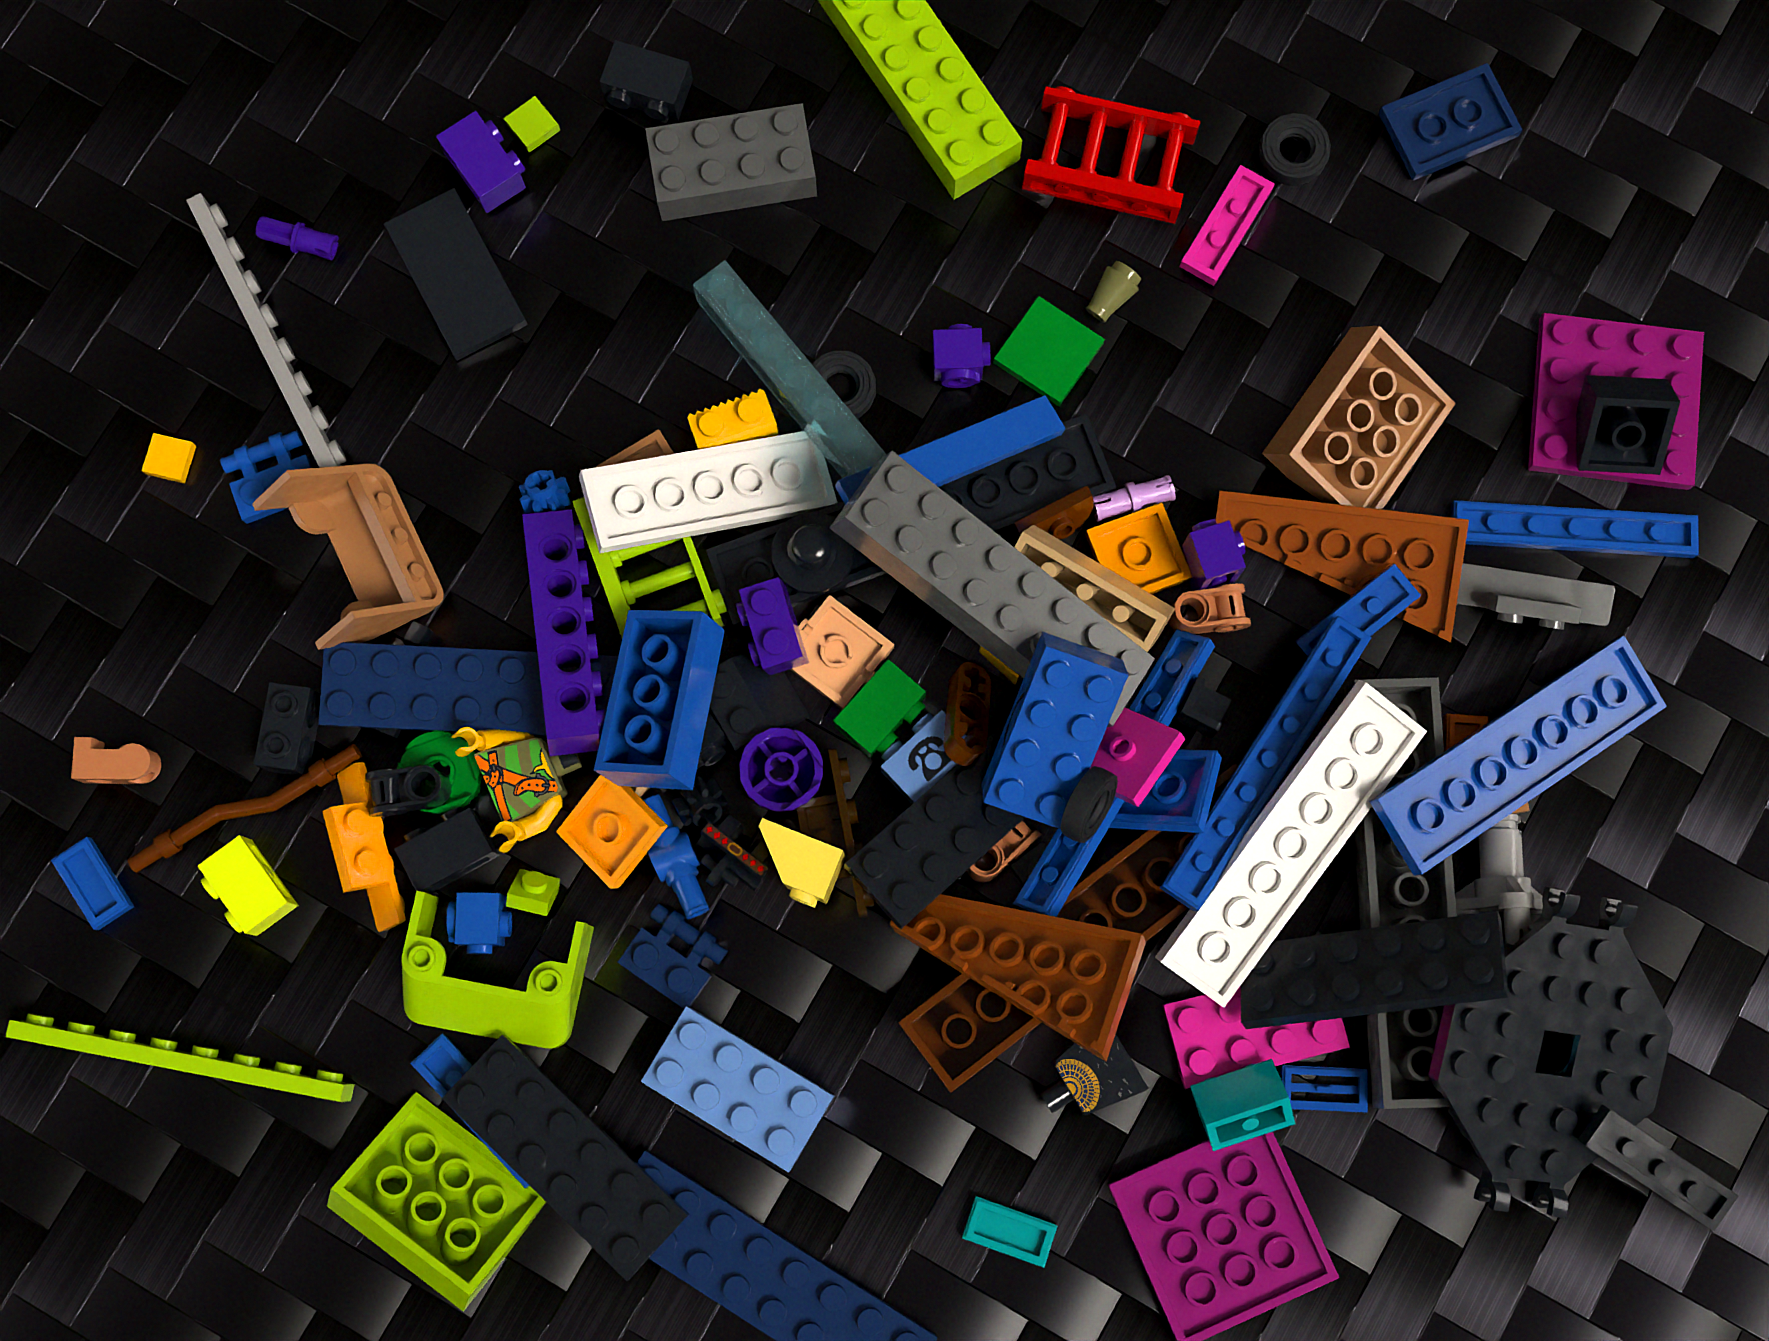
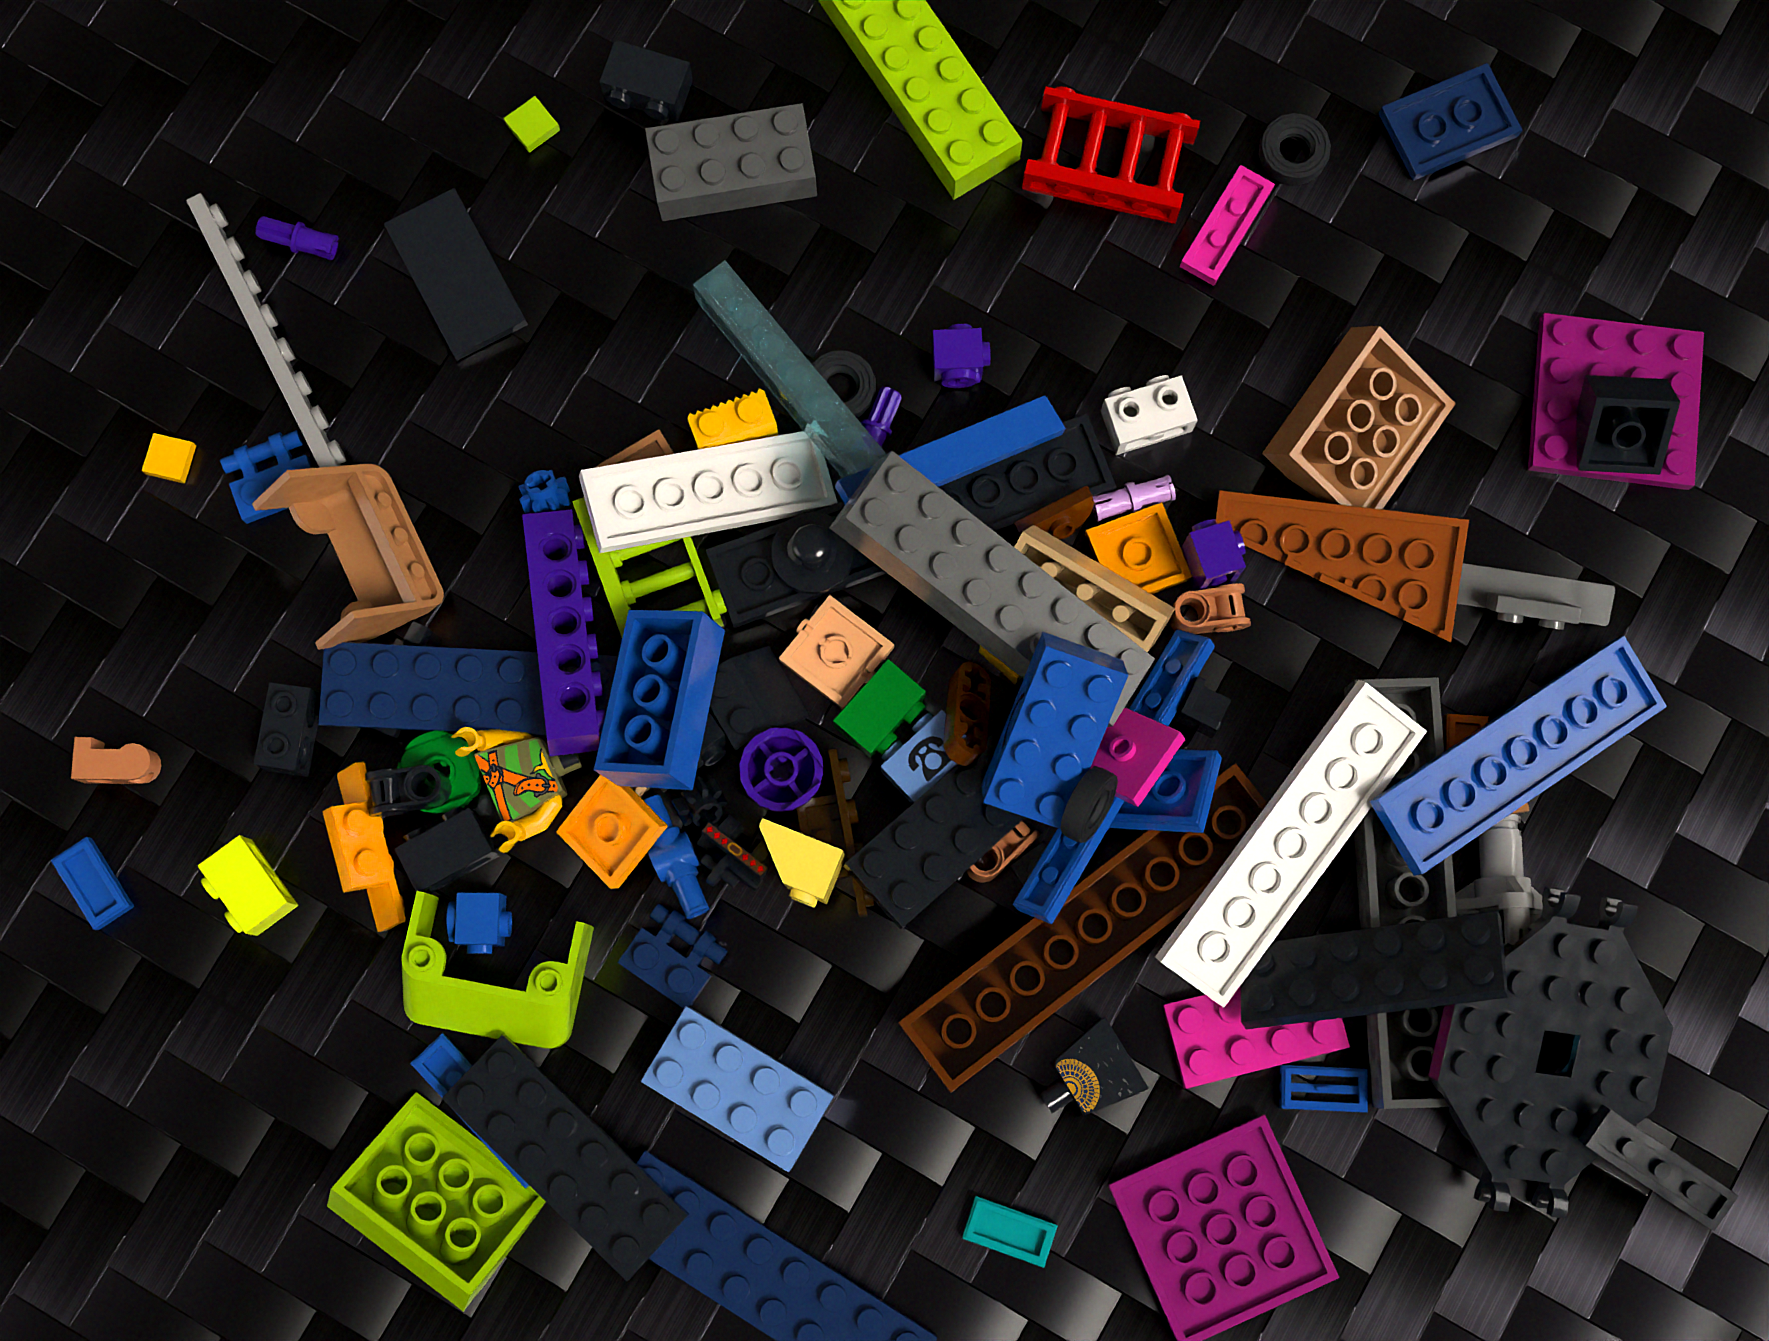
lime plate [5,1013,355,1102] -> none
reddish brown bar [127,744,362,873] -> none
dark purple brick [436,111,526,213] -> none
lime plate [506,869,560,916] -> none
dark purple brick [736,577,809,675] -> none
dark orange wing [890,894,1146,1062] -> none
green tile [993,296,1105,406] -> none
olive cone [1086,261,1141,323] -> none
blue tile [1160,615,1372,912] -> none
teal brick [1190,1059,1295,1151] -> none
blue plate [1295,563,1421,656] -> none
blue tile [1450,501,1699,558] -> none
none -> dark purple axle [850,386,902,467]
none -> white brick [1101,375,1197,455]

